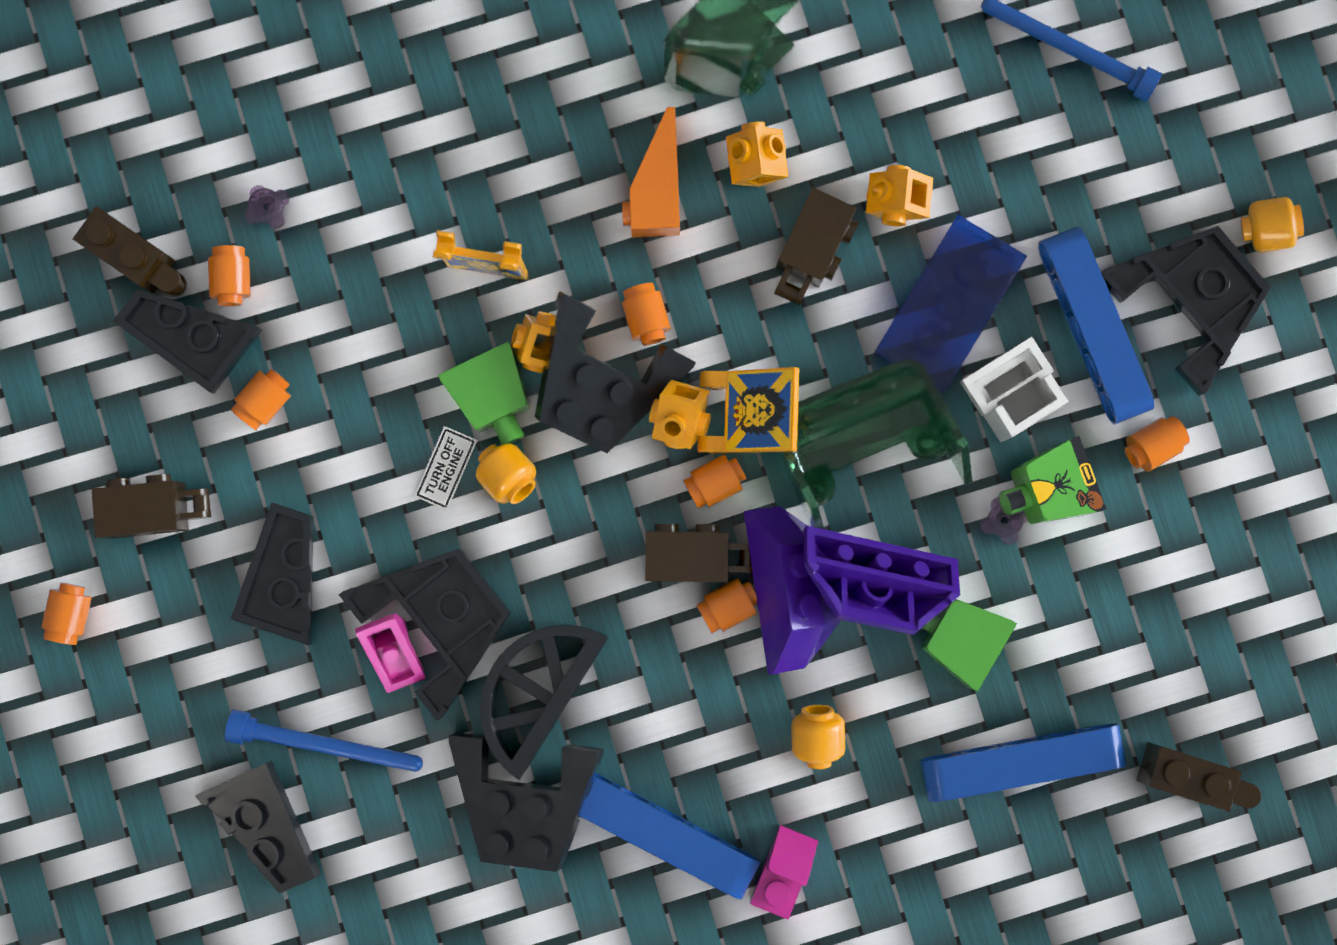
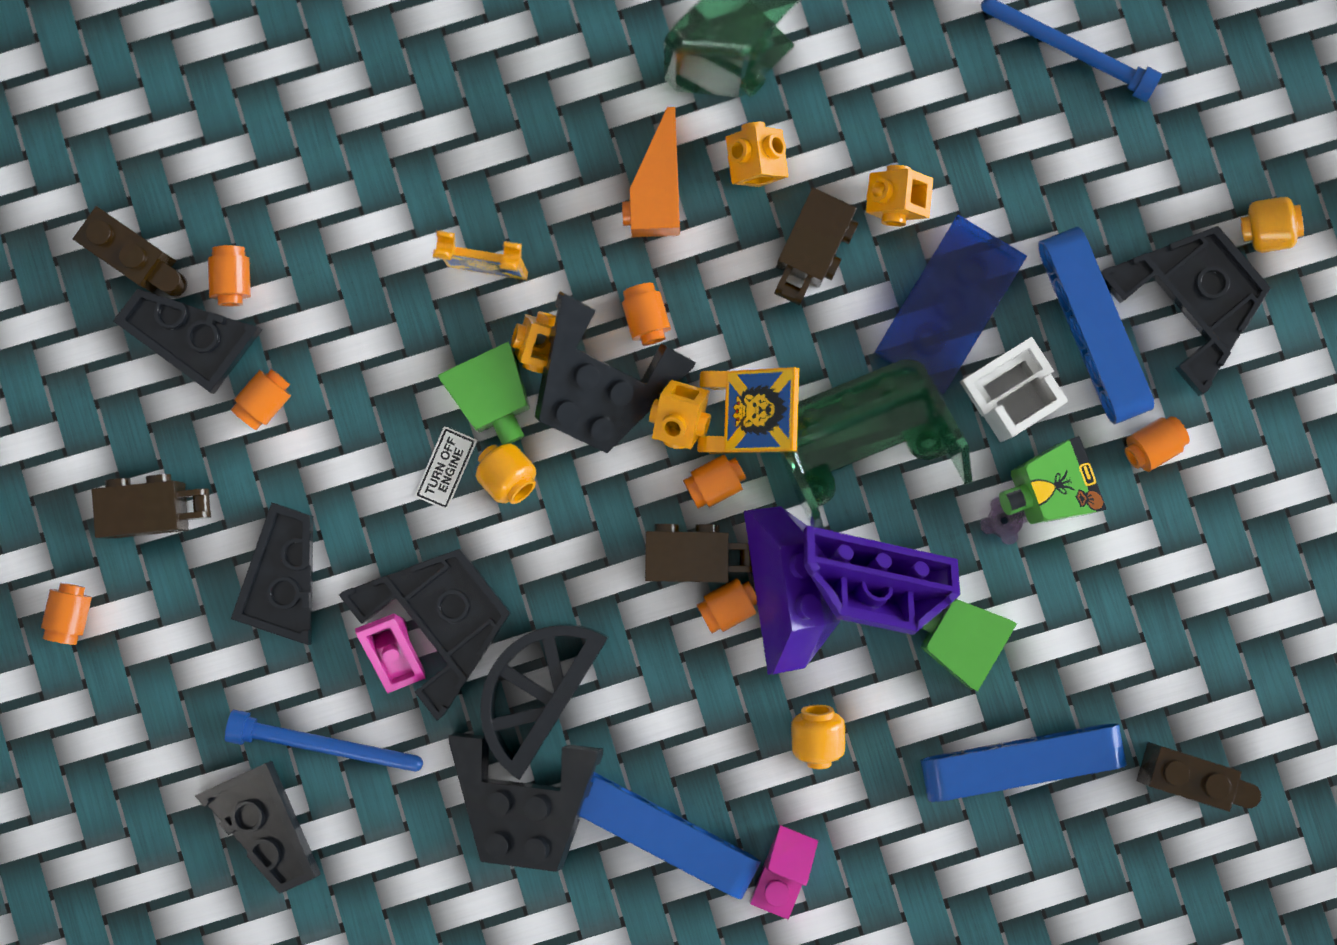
clear purple plate [245,185,290,229] -> none

